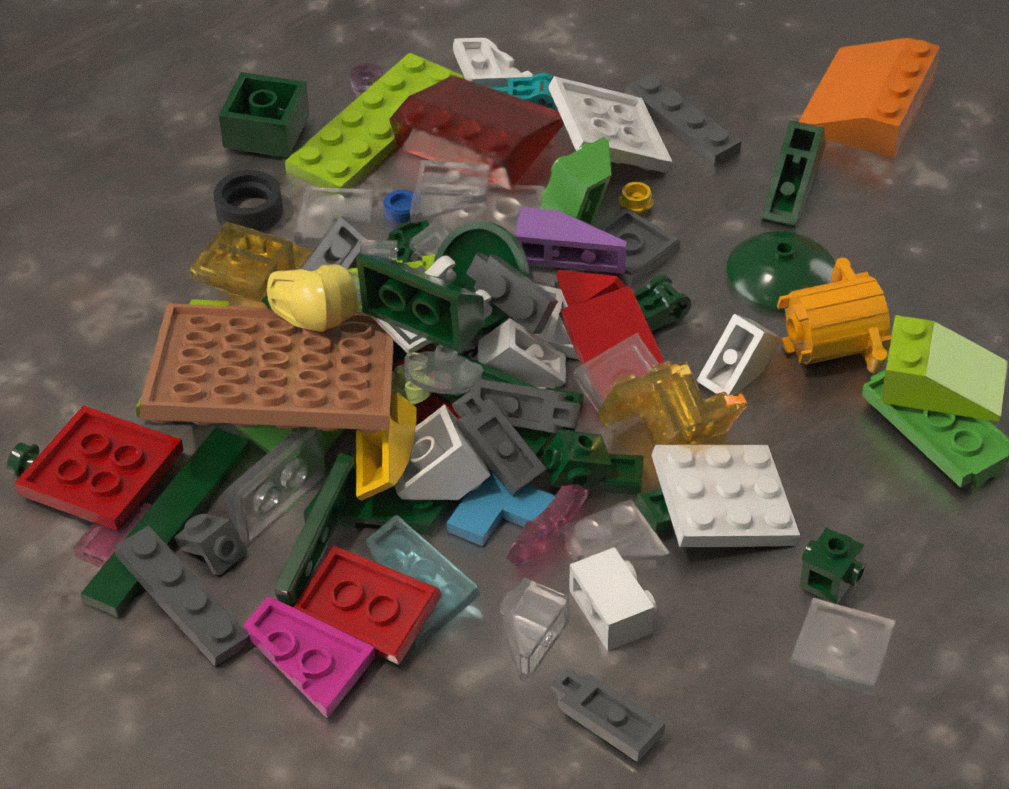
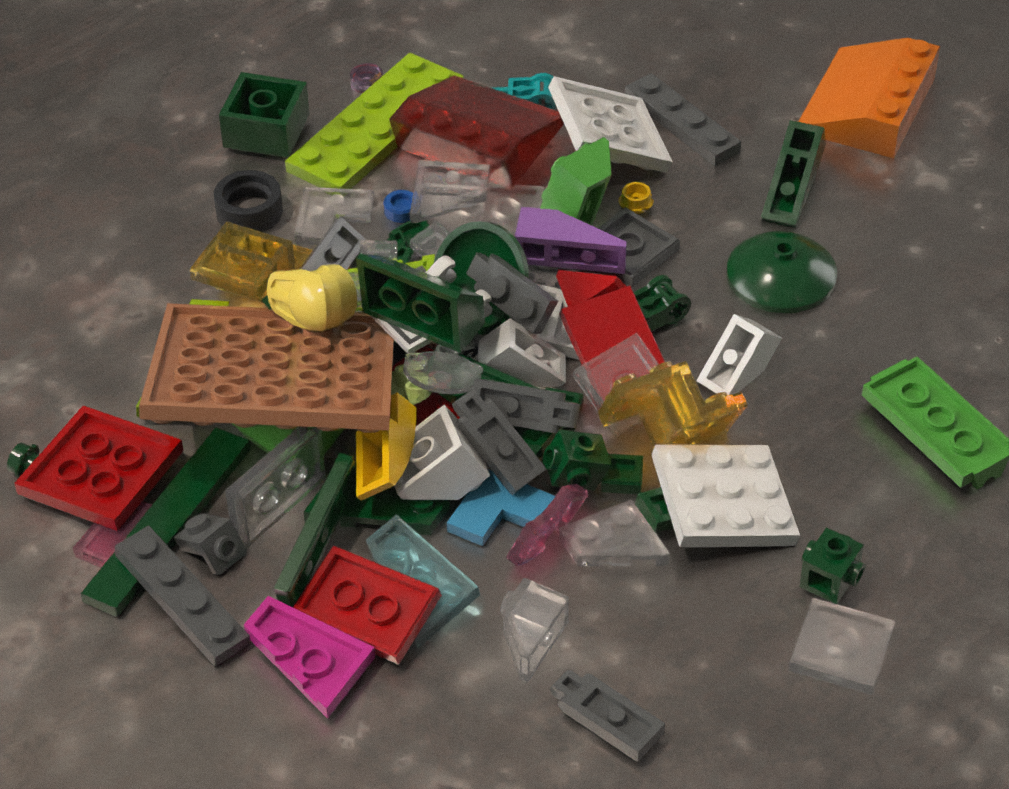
white wing [452,38,533,88] -> none
white brick [569,547,657,651] -> none
light orange container [777,257,892,373] -> none
lime slope [880,315,1008,422] -> none

